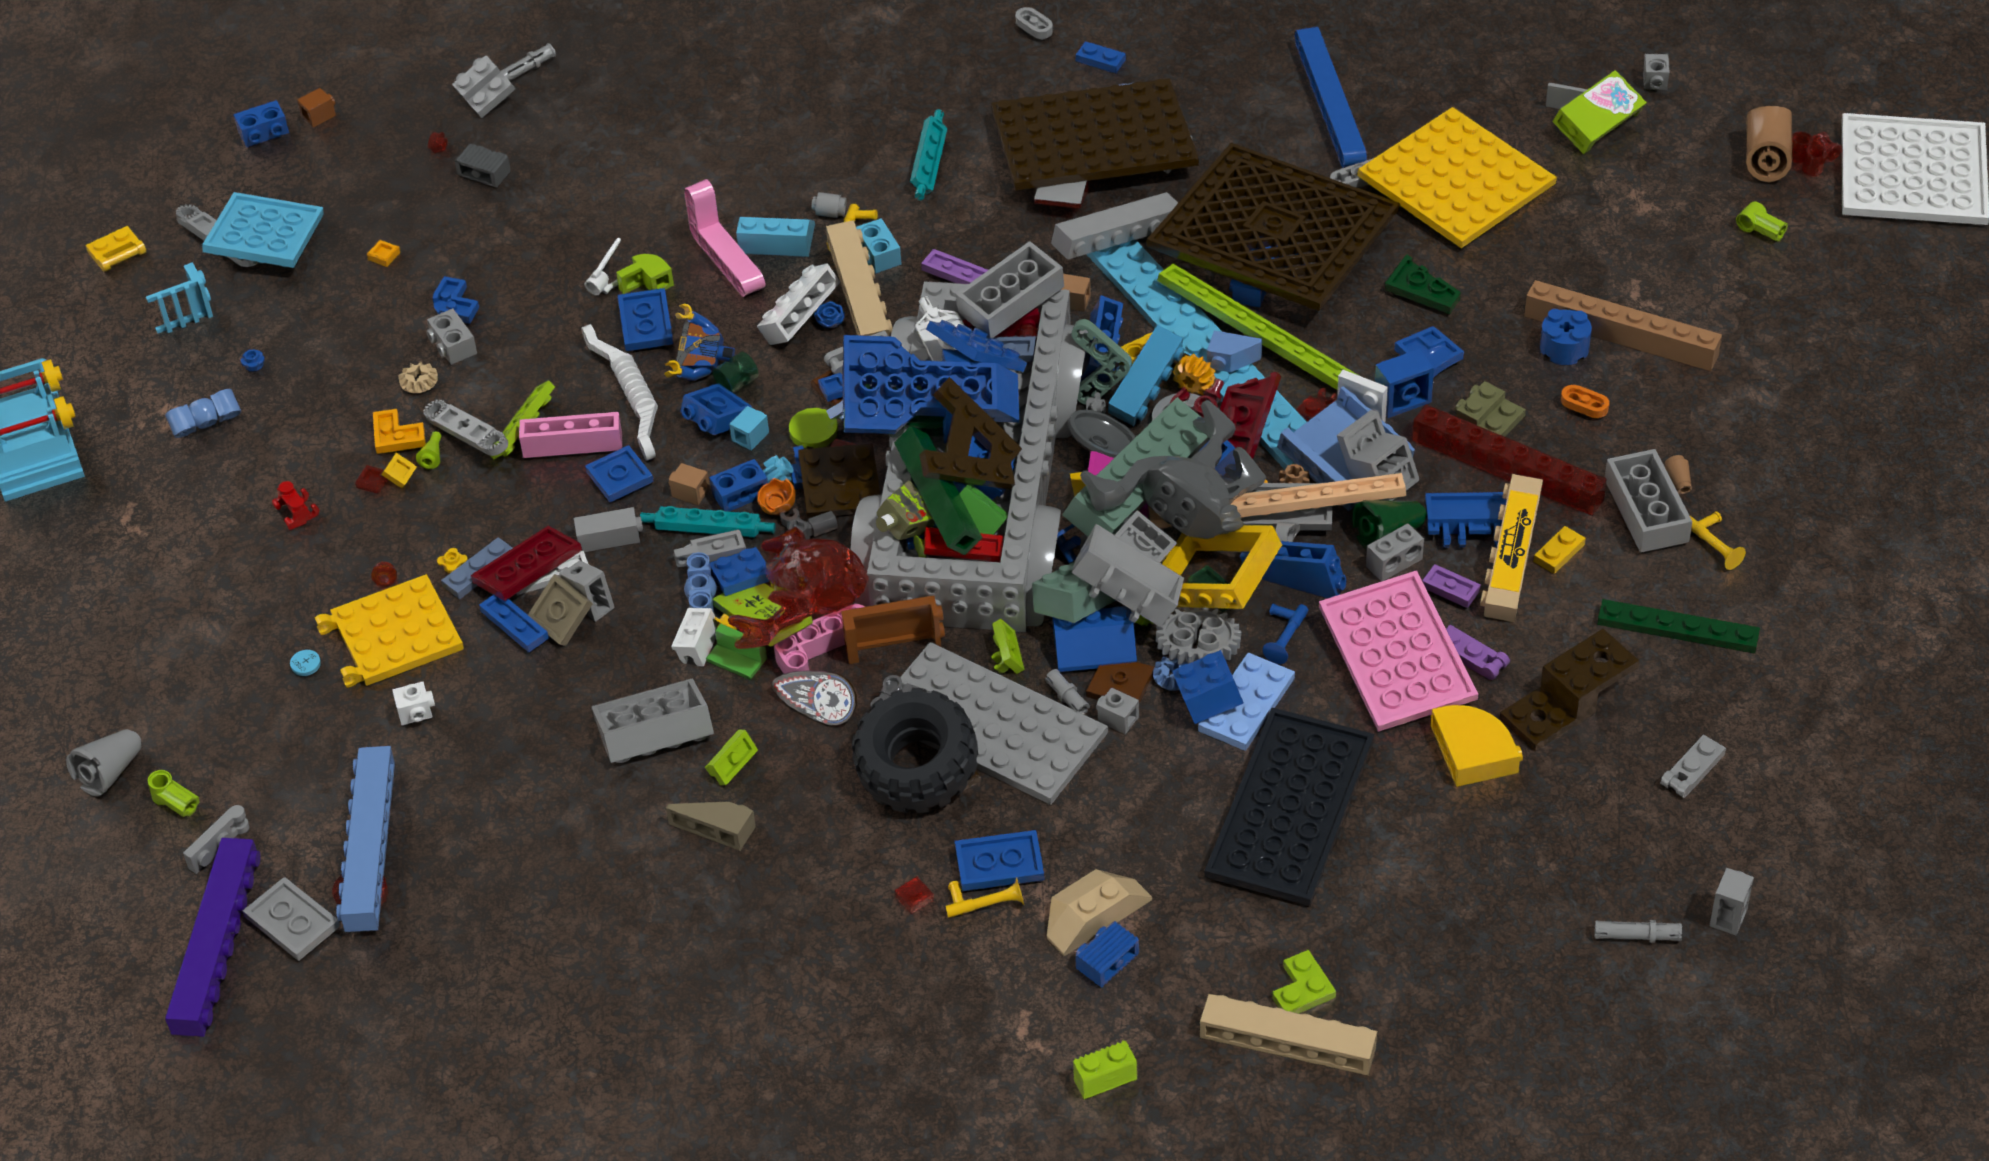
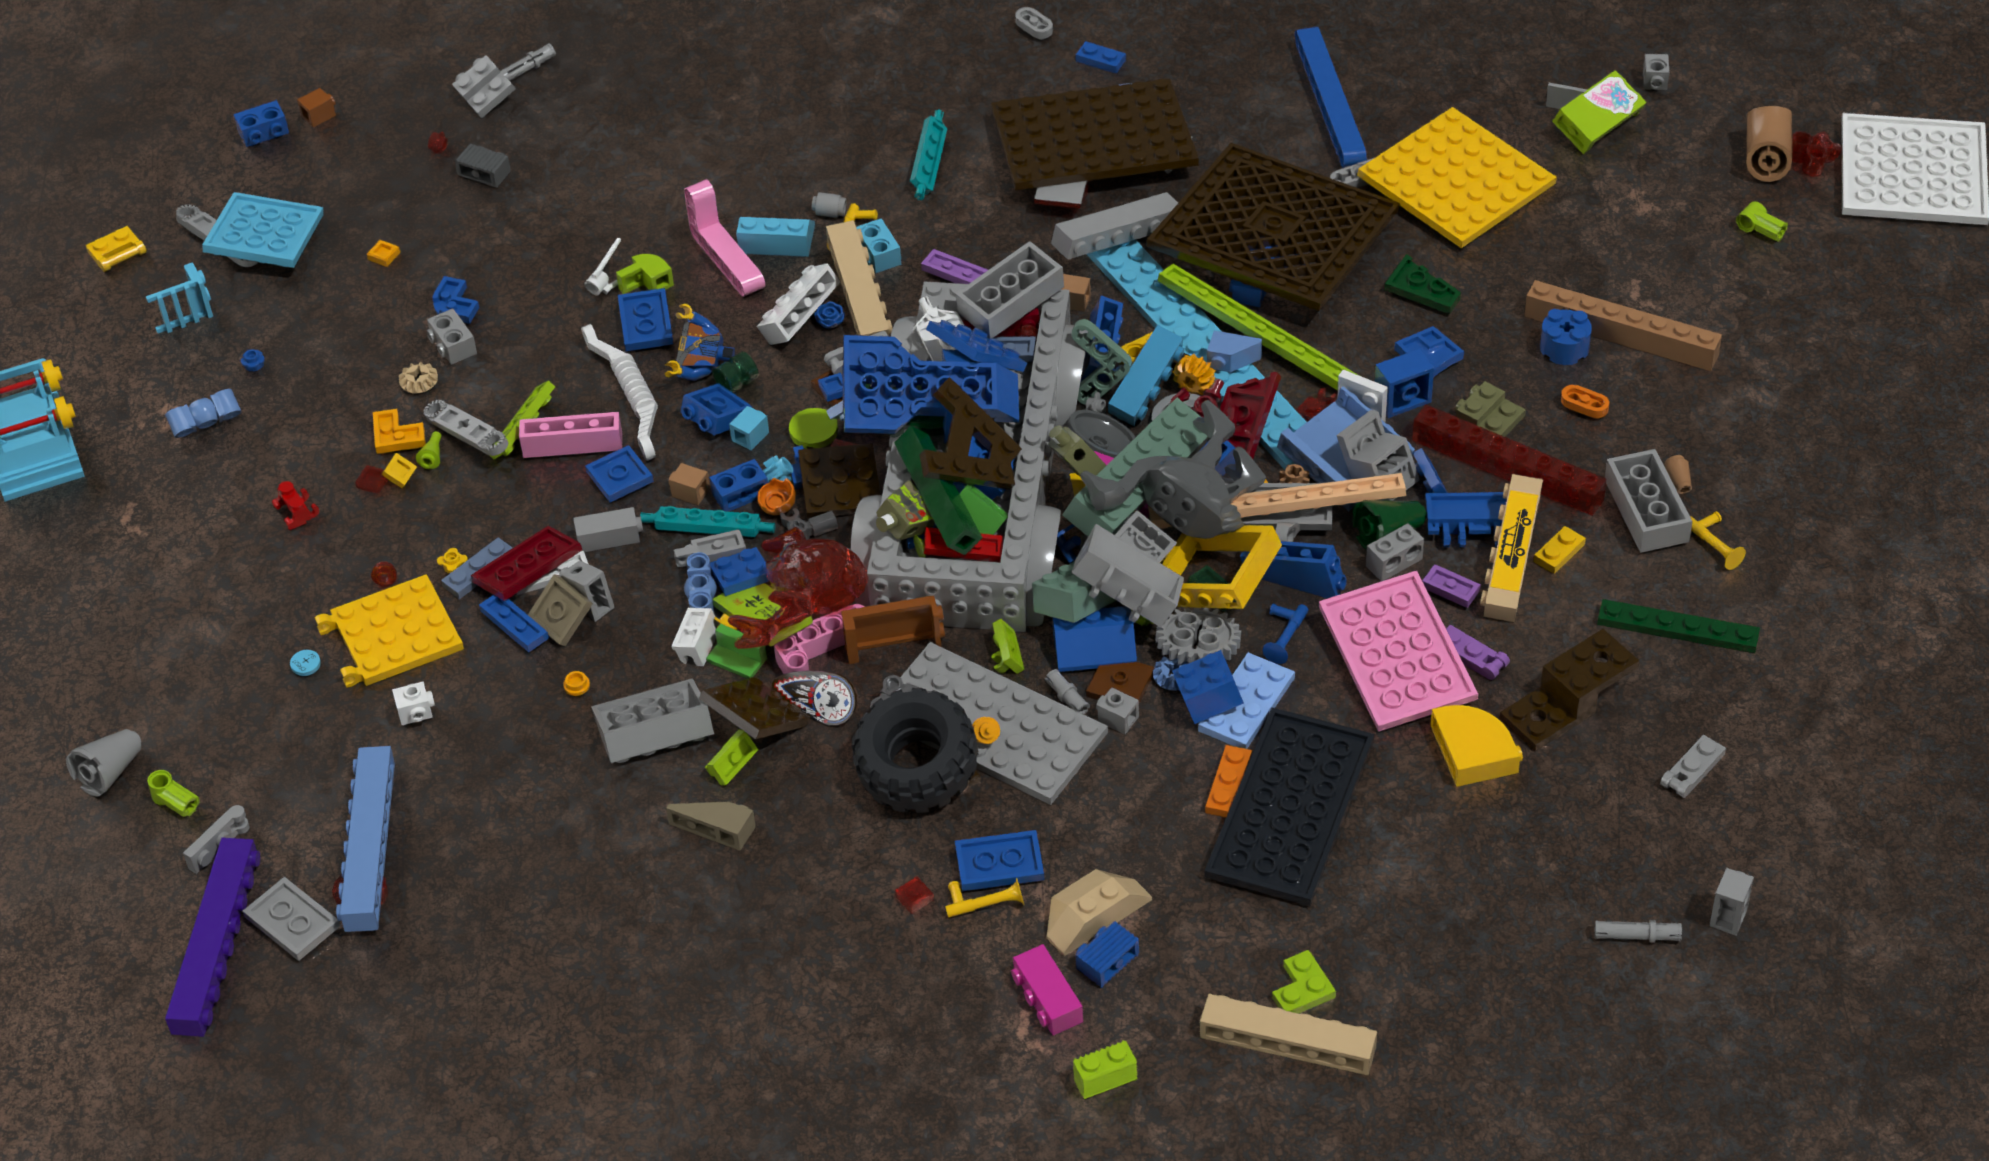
none -> light orange plate [563,671,590,696]
none -> dark brown plate [699,677,810,739]
none -> light orange wheel [972,717,1000,744]
none -> dark pink brick [1011,944,1083,1036]
none -> olive torso [1048,425,1107,476]
none -> orange plate [1205,745,1252,818]
none -> blue plate [1413,448,1448,493]

